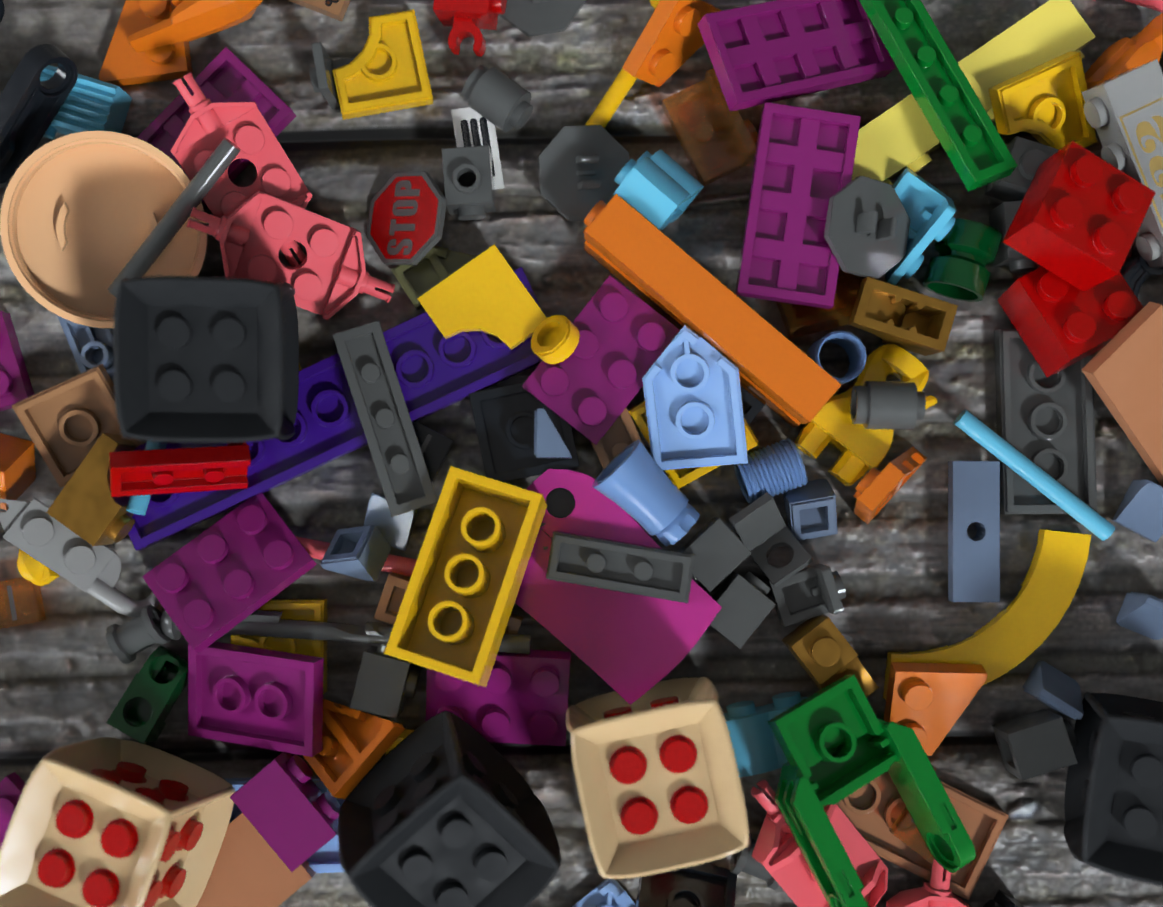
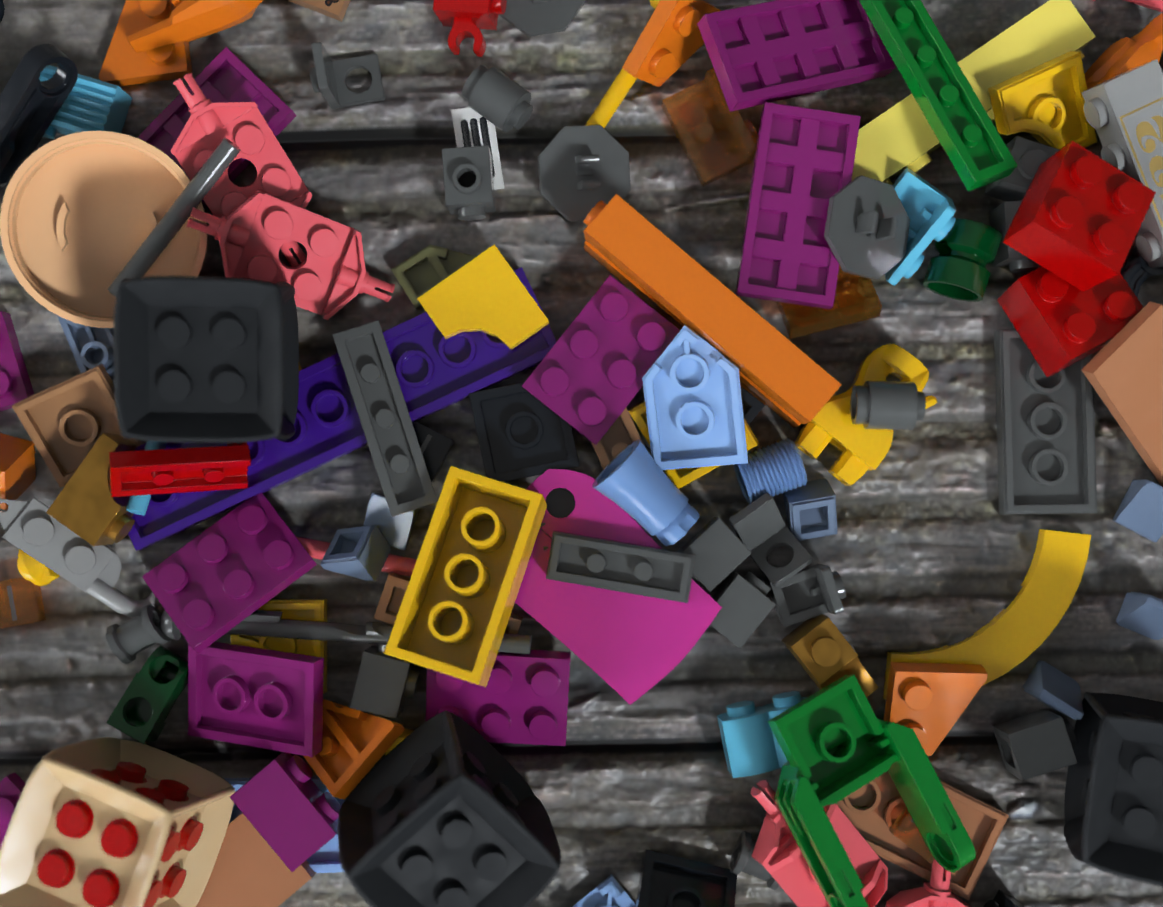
yellow tile [332,10,433,120] -> none
piece [366,171,447,265] -> none
yellow tile [531,315,580,364] -> none
sand blue slope [534,408,572,459] -> none
tan piece [566,677,750,879] -> none
medium azure brick [613,149,704,231] -> none
medium blue piece [806,330,867,384] -> none
pearl gold arch [848,277,958,356] -> none
orange wing [853,446,927,525] -> none
sand blue tile [948,461,1000,602] -> none
medium azure bar [953,409,1115,541] -> none

